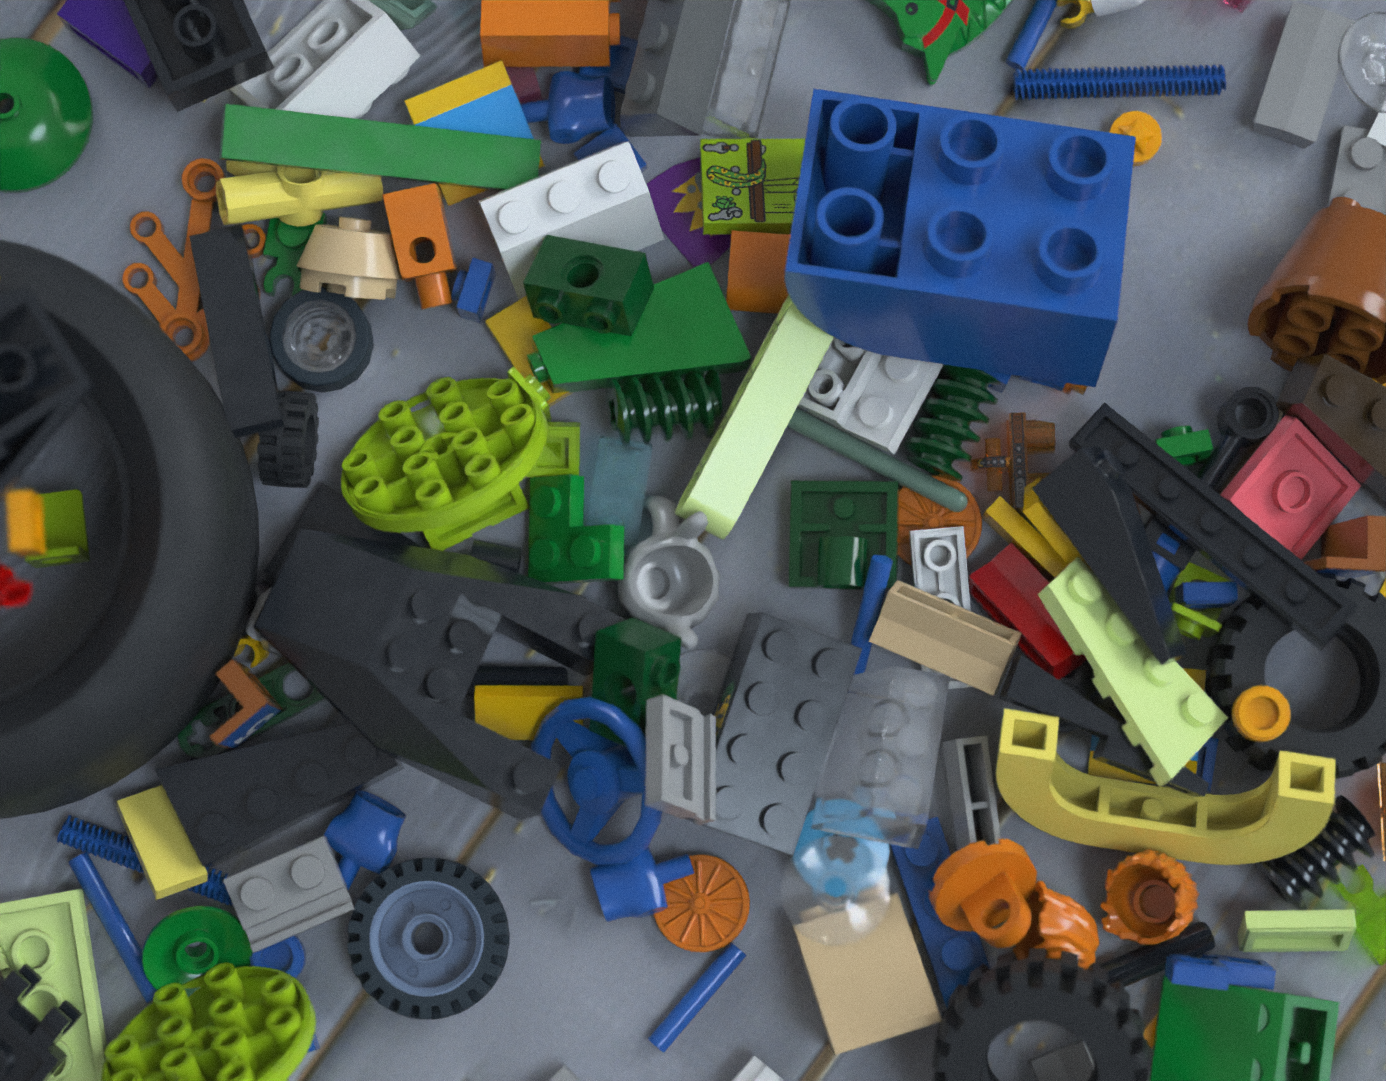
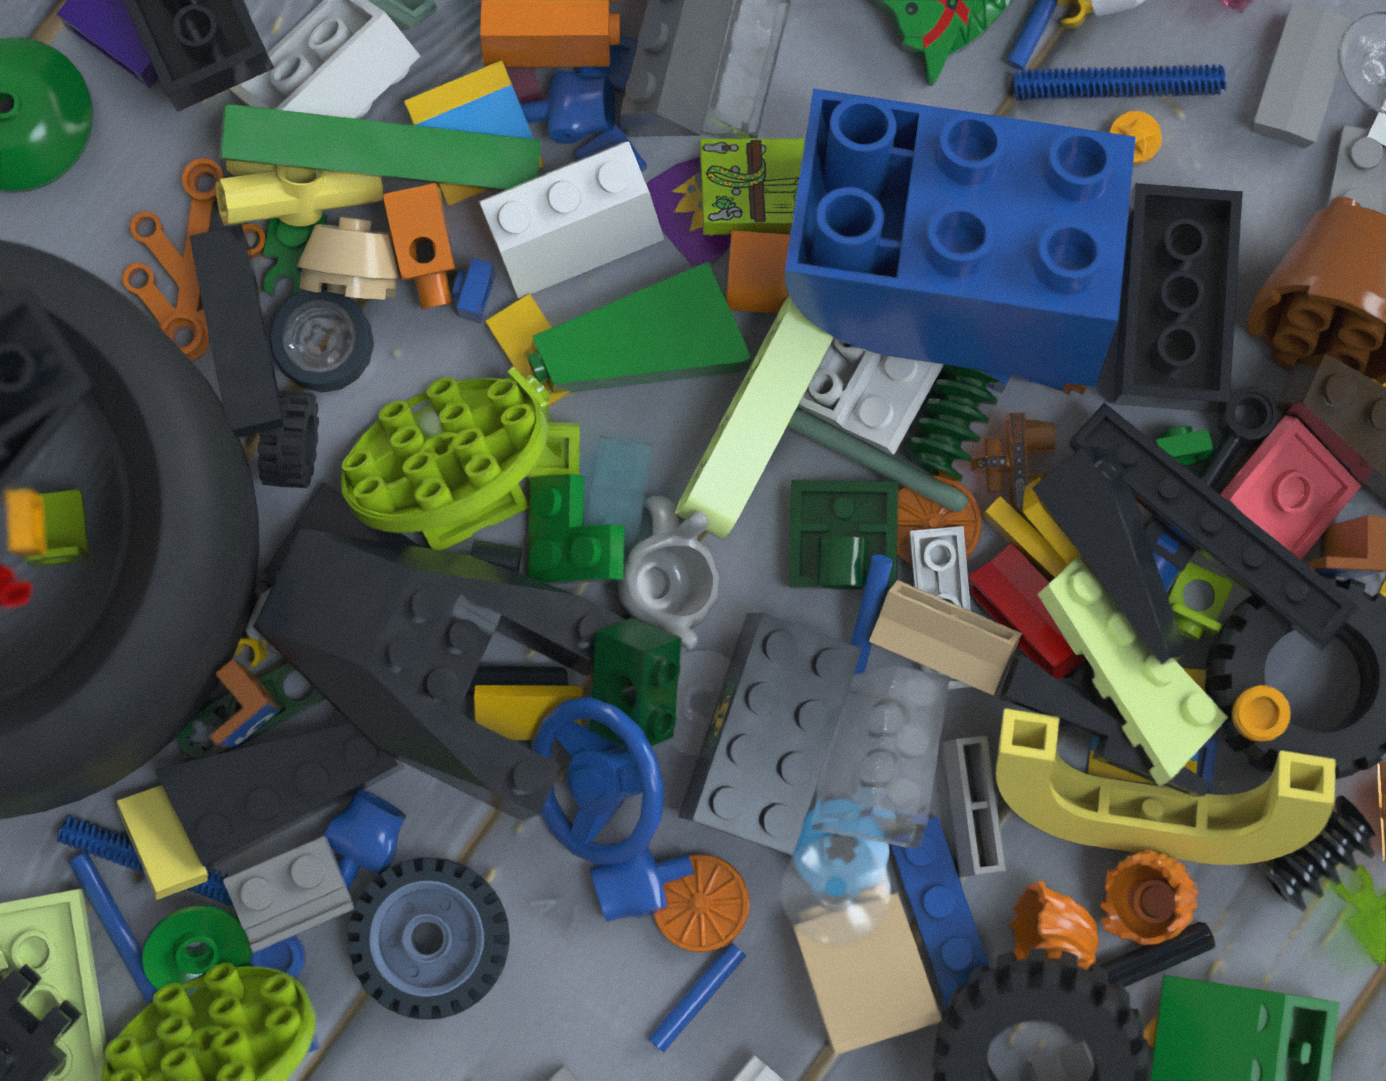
dark green brick [523,235,654,336] -> none
dark green piece [605,369,723,445] -> none
light grey plate [645,695,716,825] -> none
orange tile [929,839,1037,949] -> none
blue tile [1165,954,1276,991] -> none
blue tile [1175,582,1238,609] -> none
yellowish green tile [1237,910,1356,952] -> none
none -> black brick [1113,183,1243,413]

